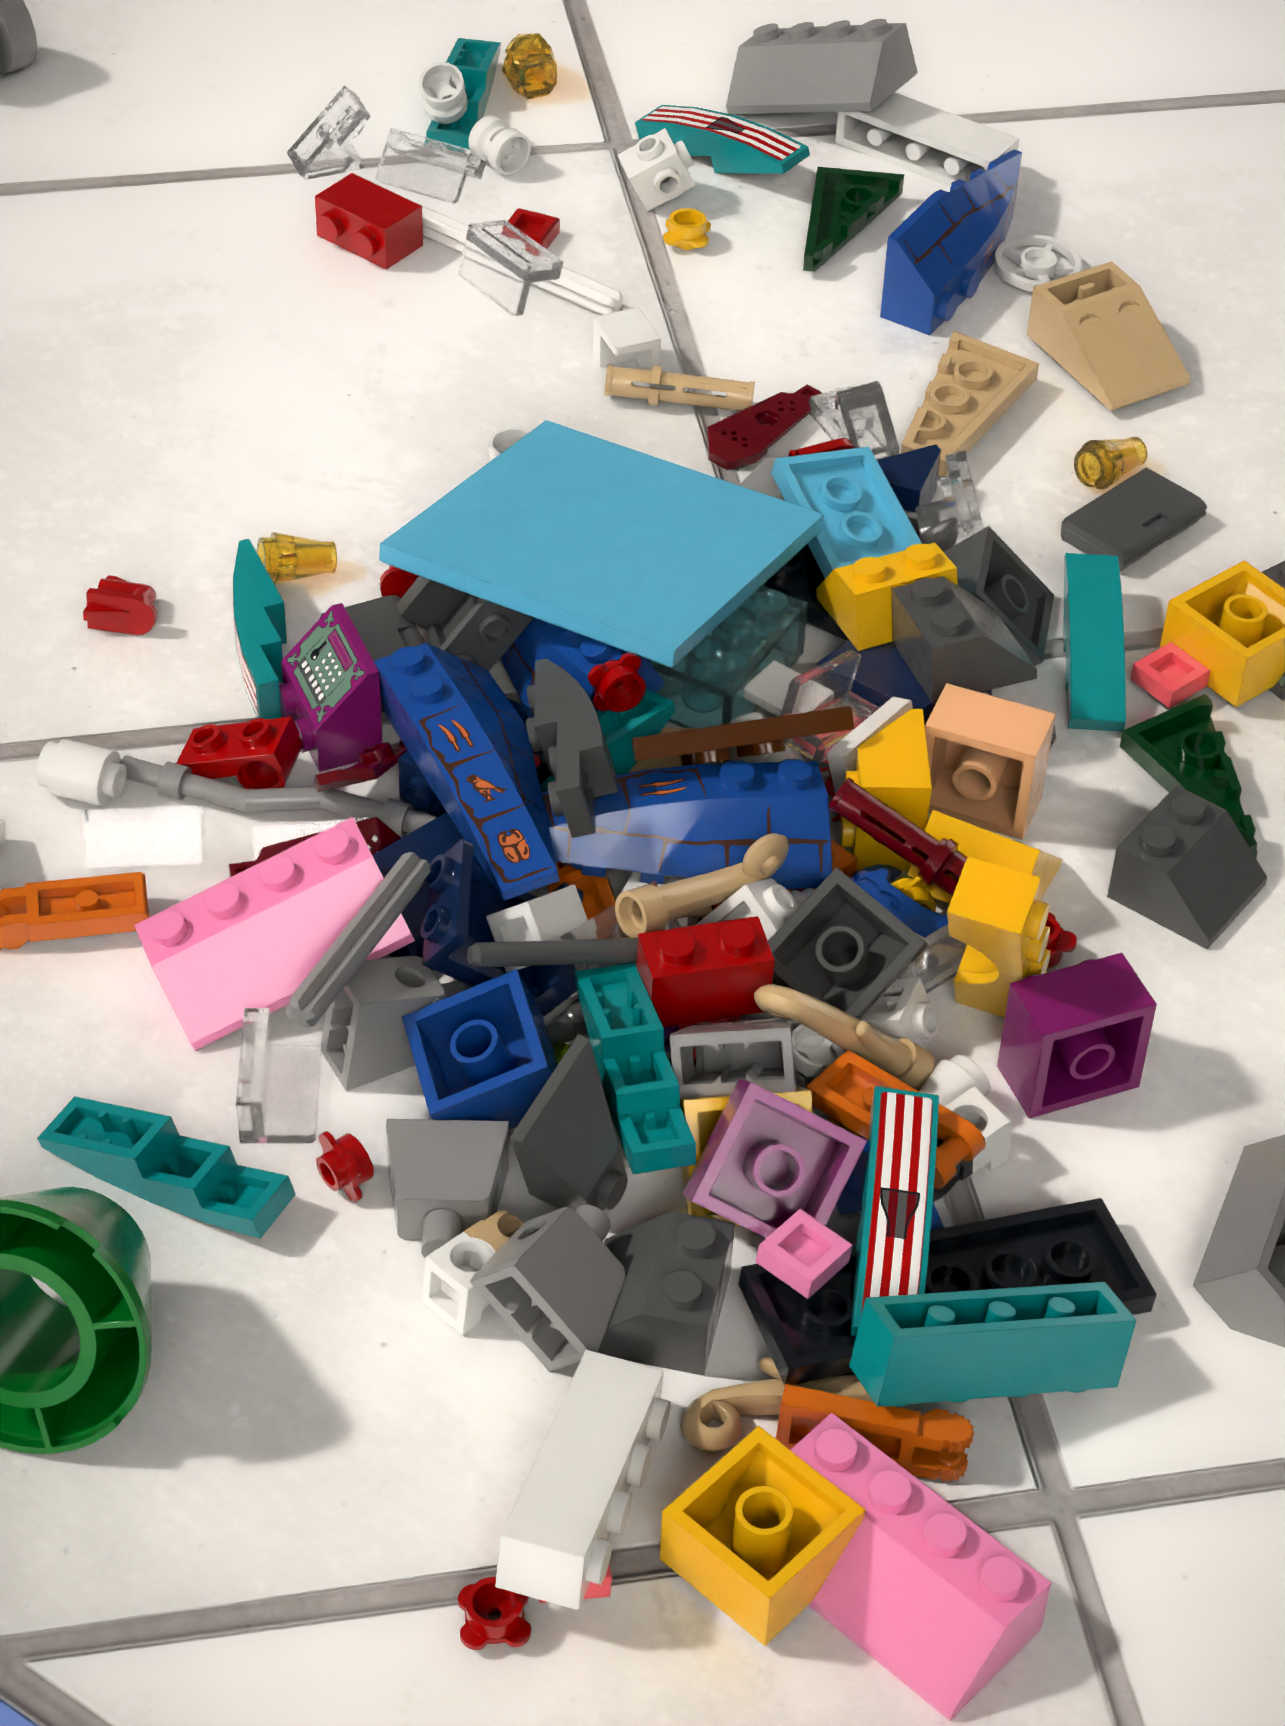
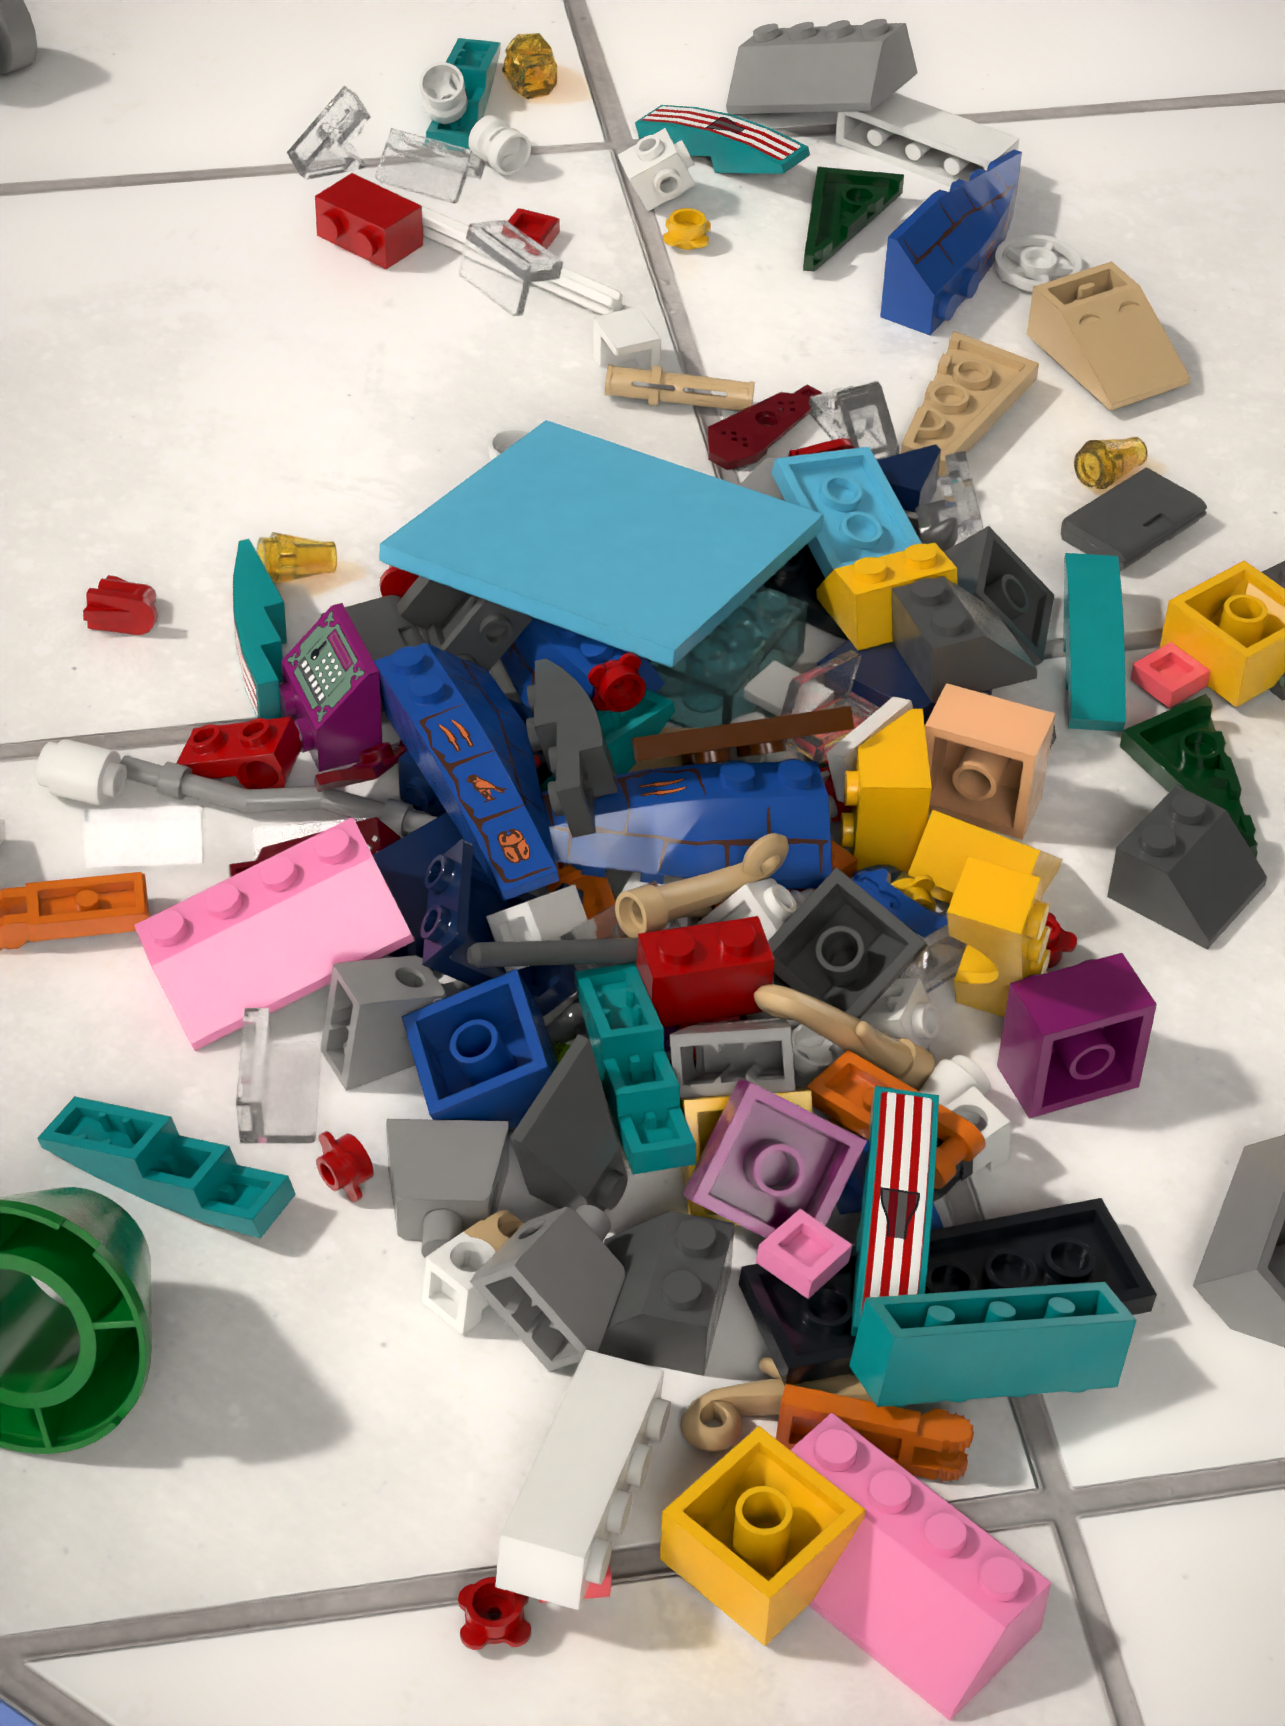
light grey axle [286,852,431,1028] -> none
dark red pin [828,777,967,896] -> none

